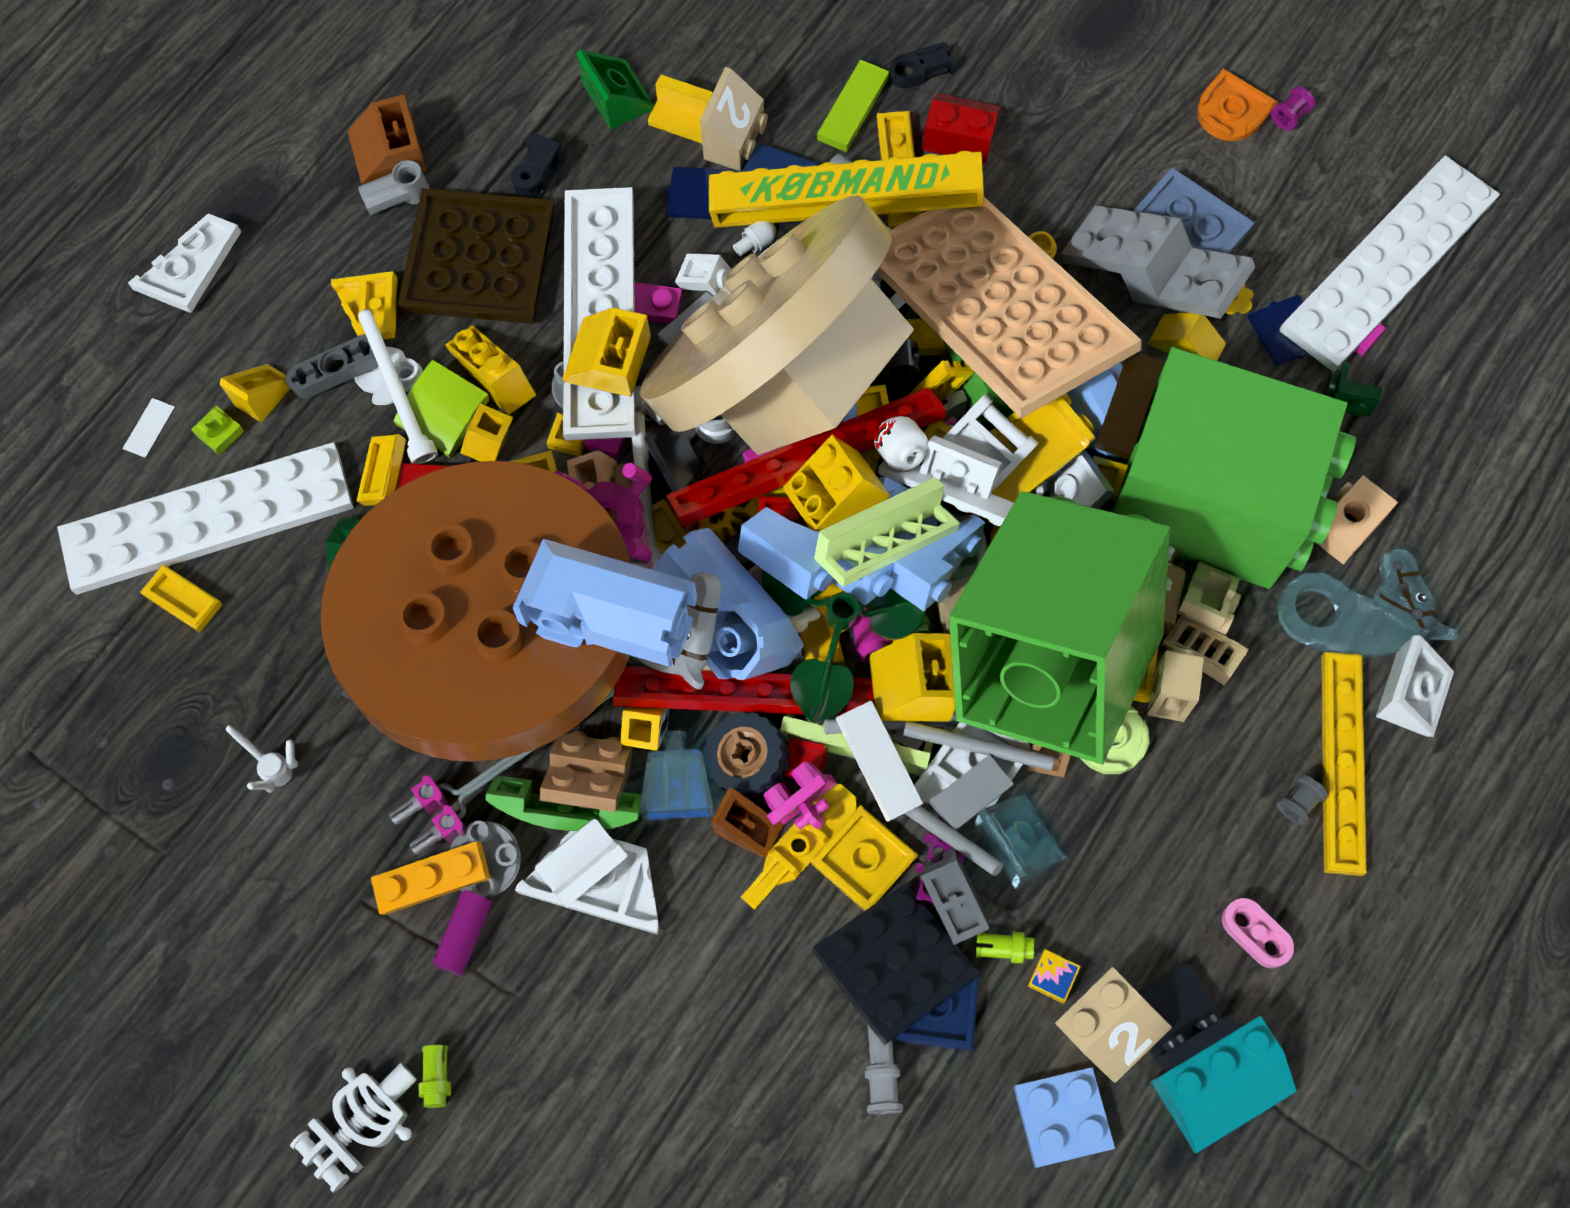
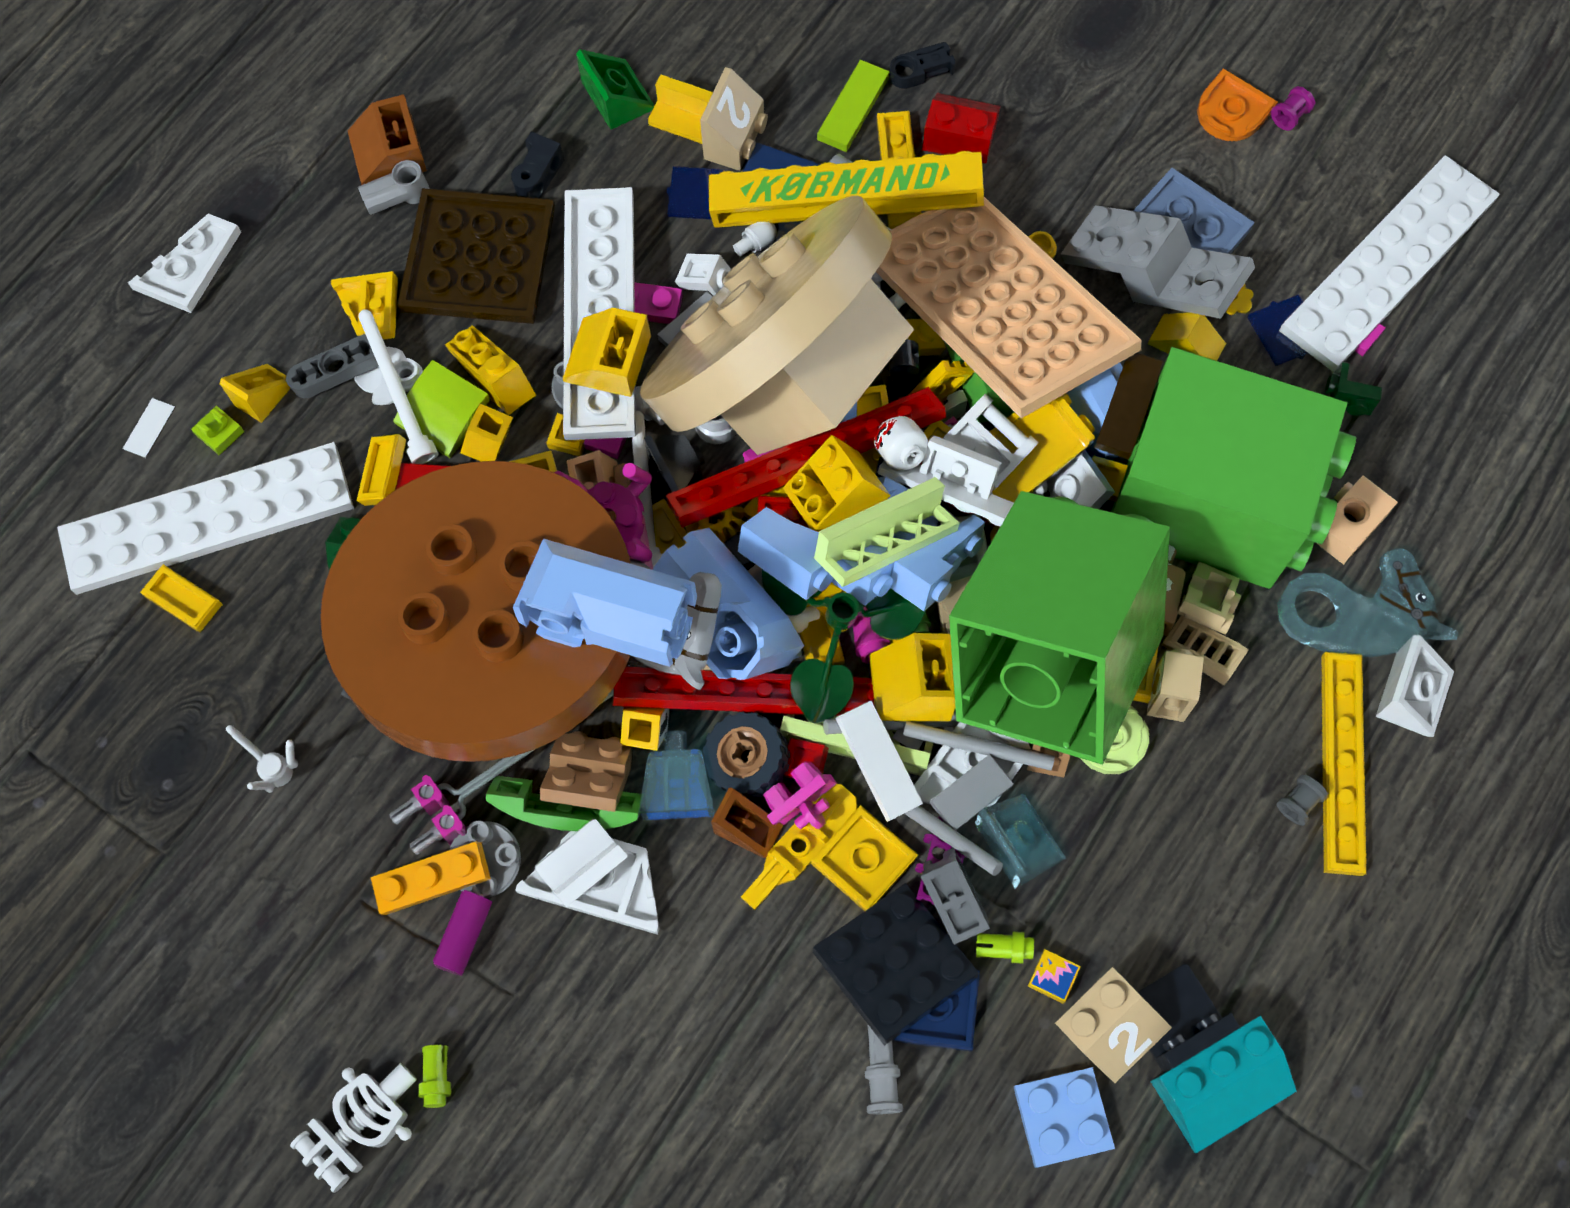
bright pink plate [1222,898,1294,968] -> none

